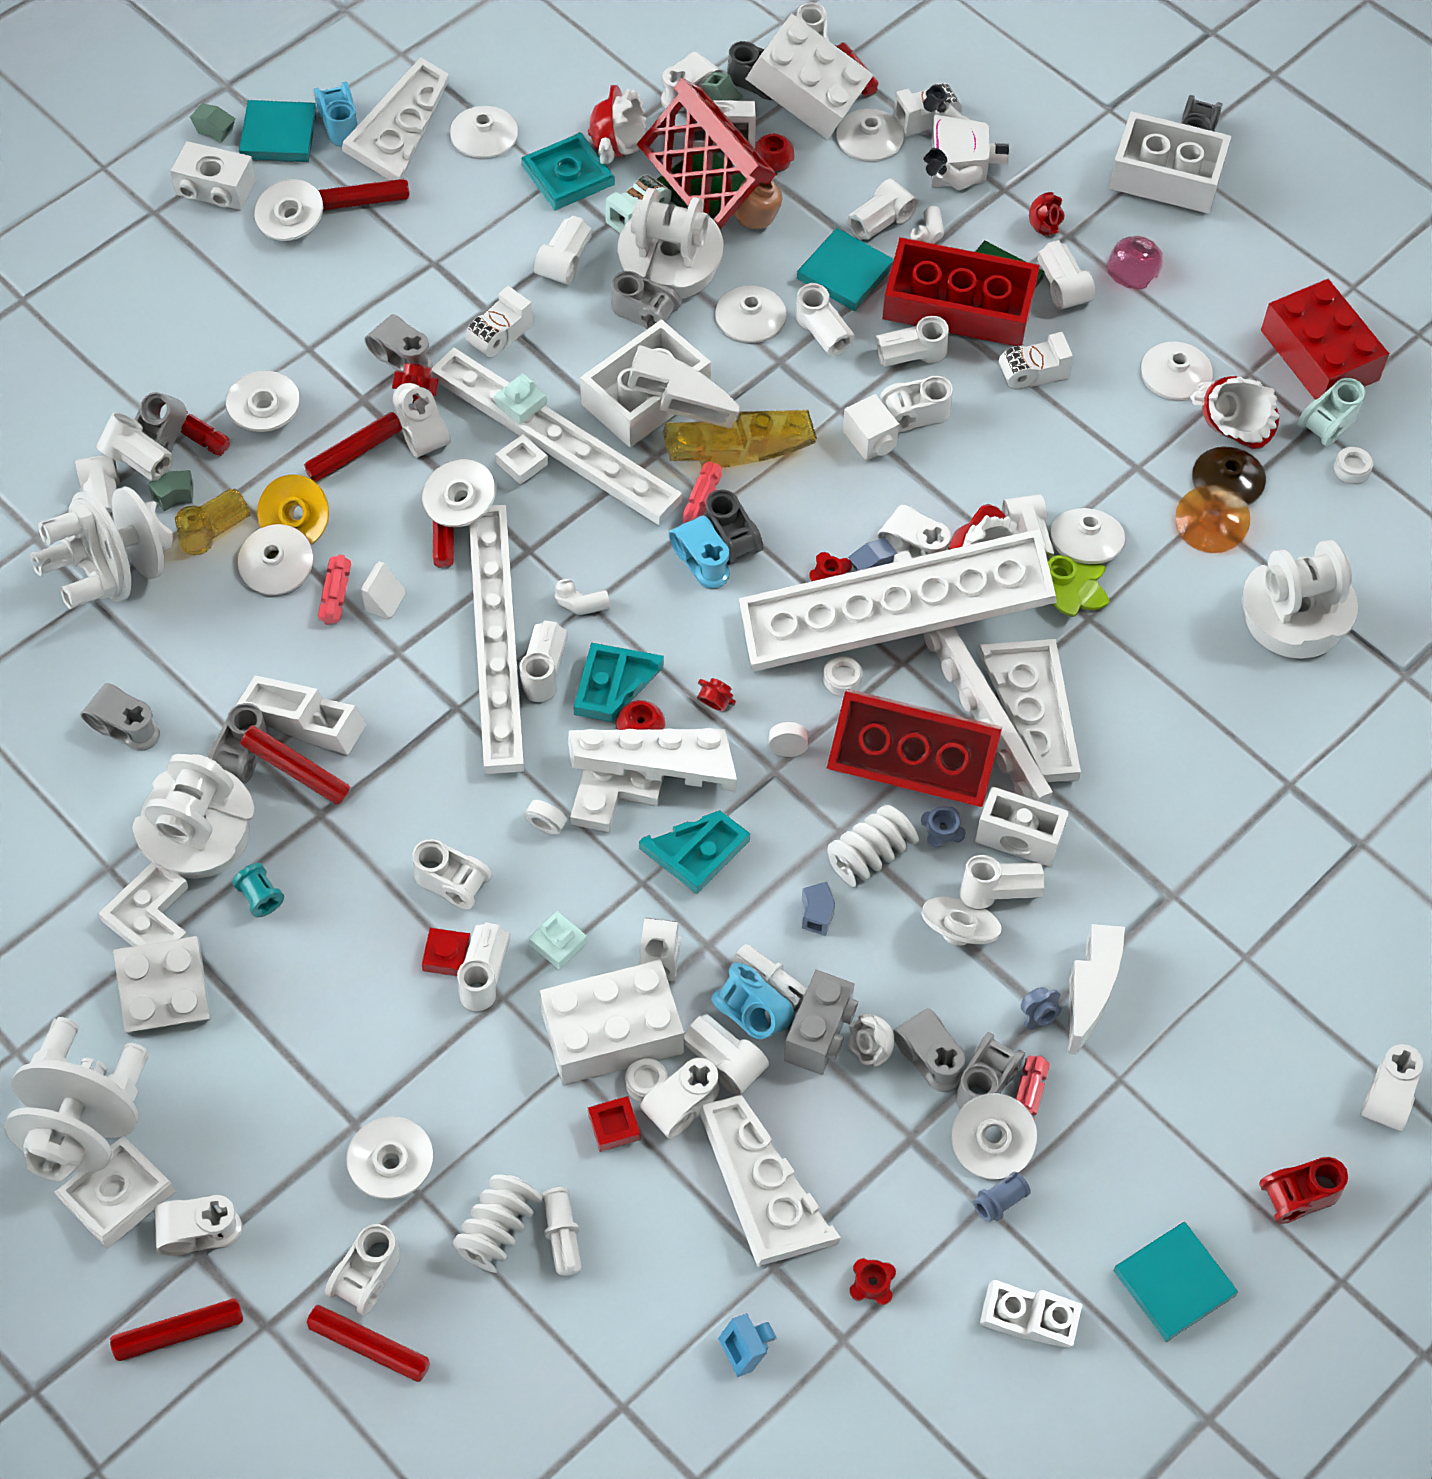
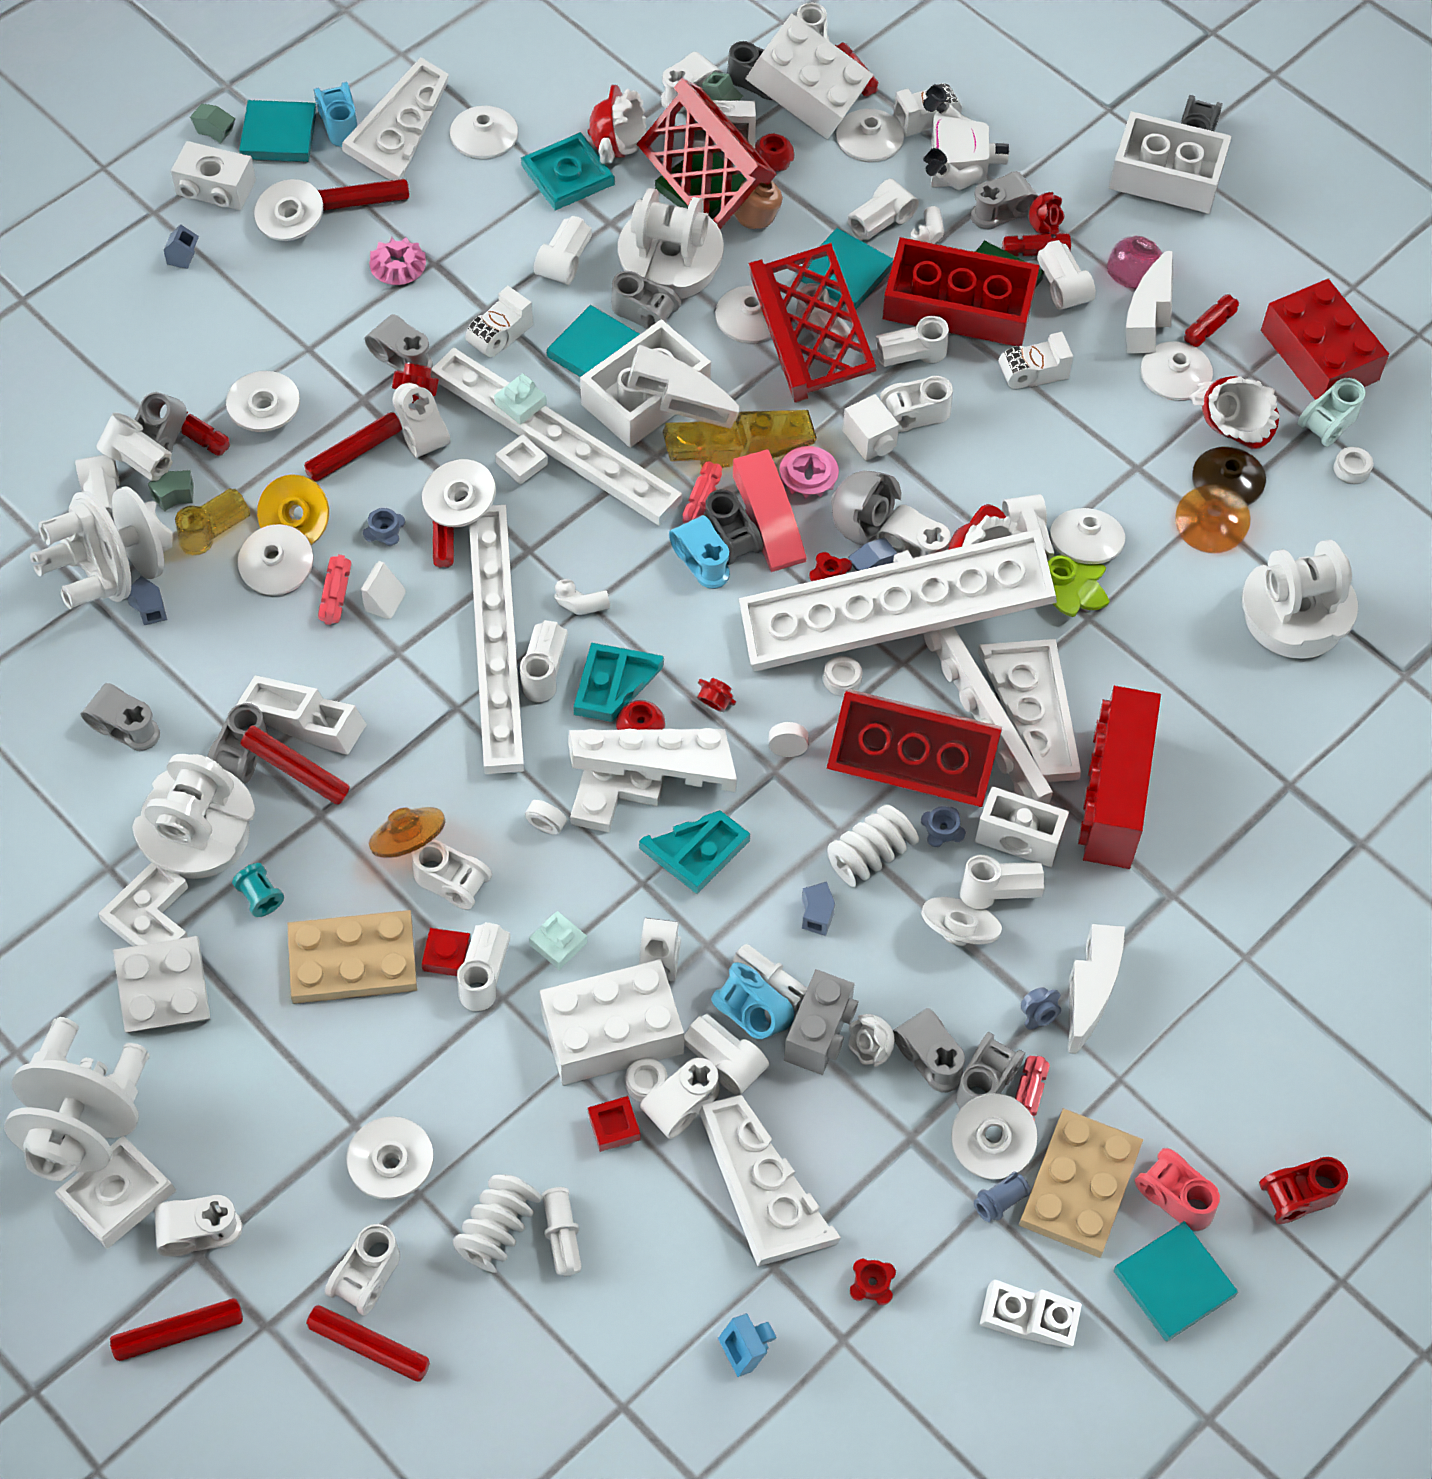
light aqua leg [606,174,672,233] -> none
white piece [1360,1044,1423,1132] -> none
none -> sand blue piece [127,576,167,625]
none -> sand blue piece [163,224,199,269]
none -> tan plate [287,910,417,1004]
none -> sand blue plate [363,508,405,546]
none -> bright pink gear [369,237,426,285]
none -> clear orange dish [369,807,446,858]
none -> teal tile [546,304,640,377]
none -> coral slope [733,449,807,572]
none -> red fence [748,243,877,403]
none -> bright pink gear [780,446,839,499]
none -> light grey cylinder [831,470,902,546]
none -> light grey piece [971,171,1038,229]
none -> red axle [1002,233,1071,257]
none -> tan plate [1019,1108,1144,1258]
none -> red brick [1078,685,1161,869]
none -> white slope [1126,251,1173,353]
none -> coral piece [1135,1148,1220,1231]
none -> red axle [1184,294,1239,347]

